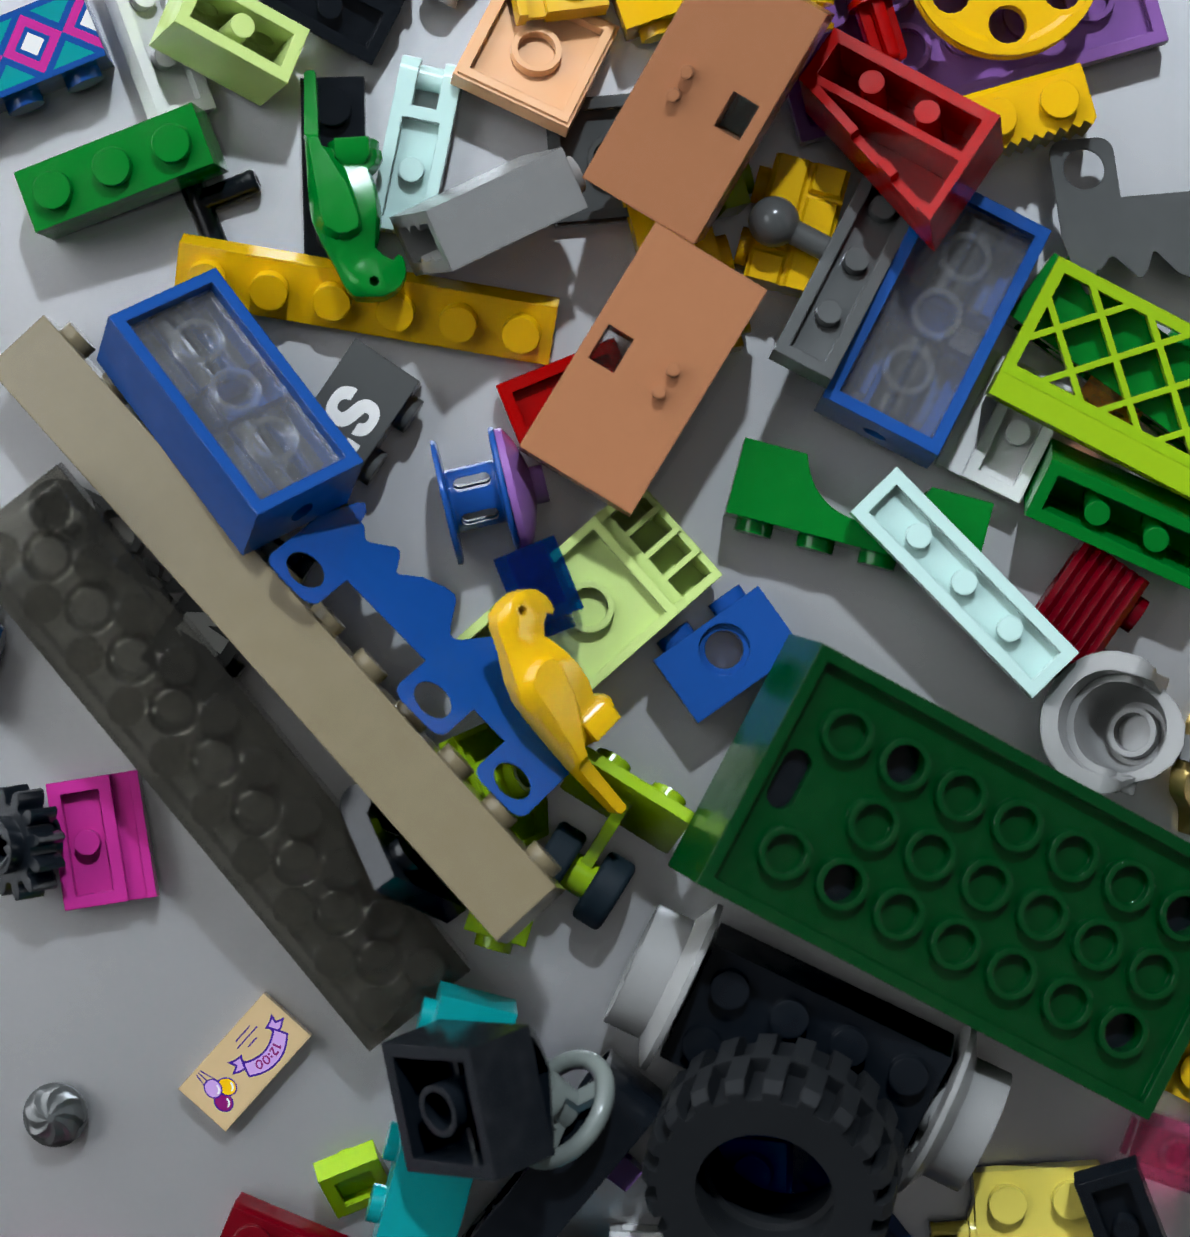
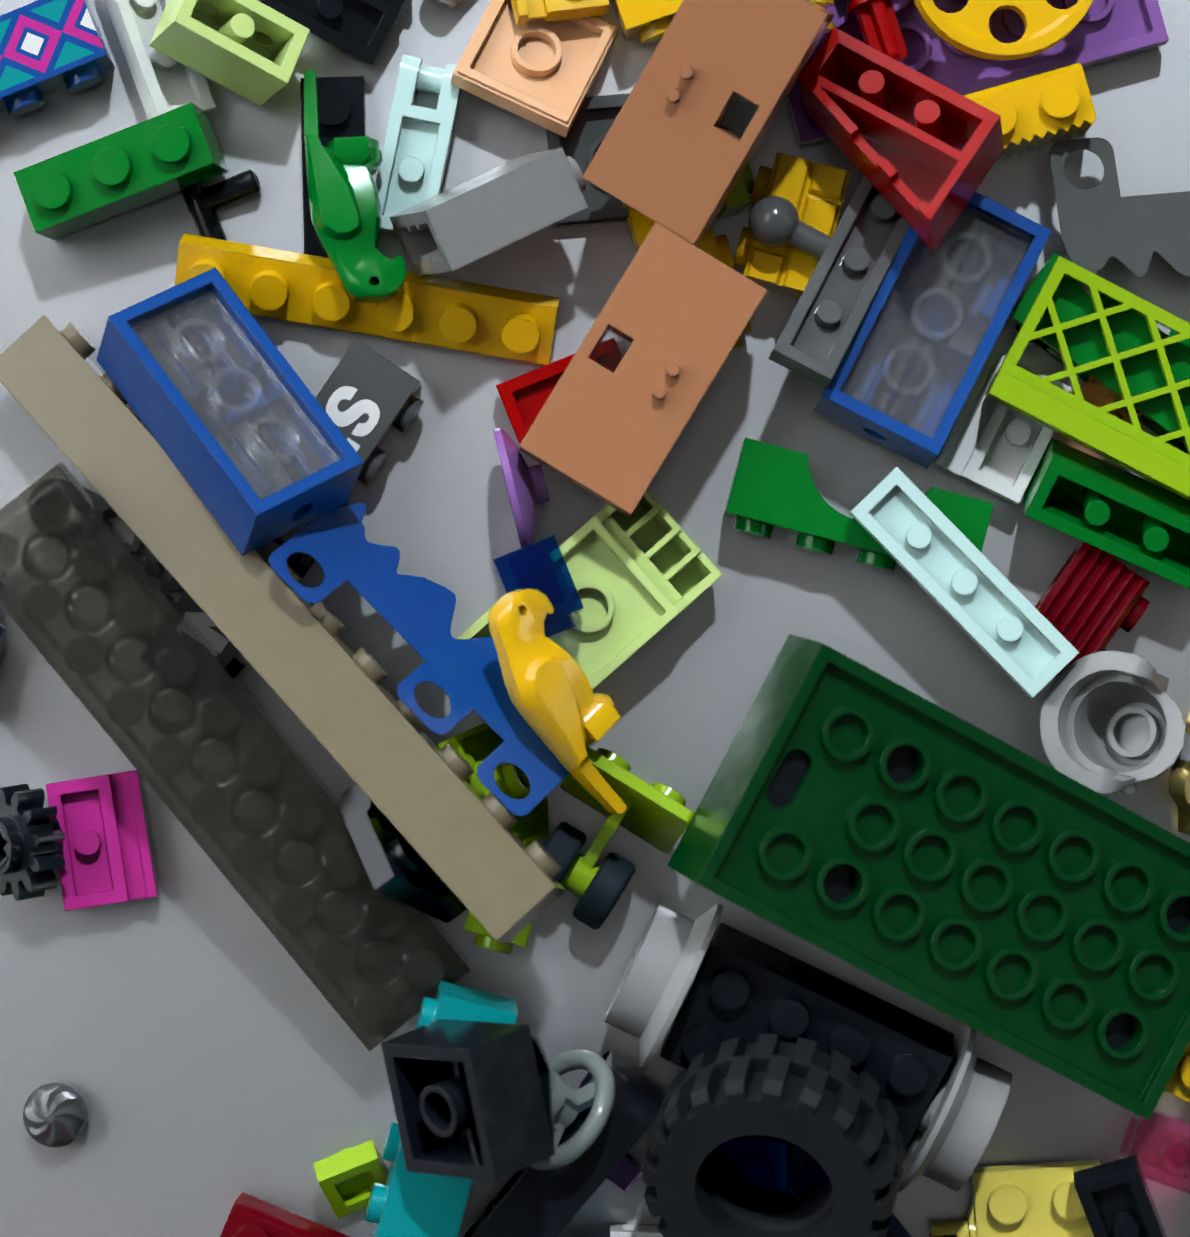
tan tile [178,992,313,1132] -> none
blue piece [430,427,522,565] -> none
blue brick [652,584,792,723] -> none

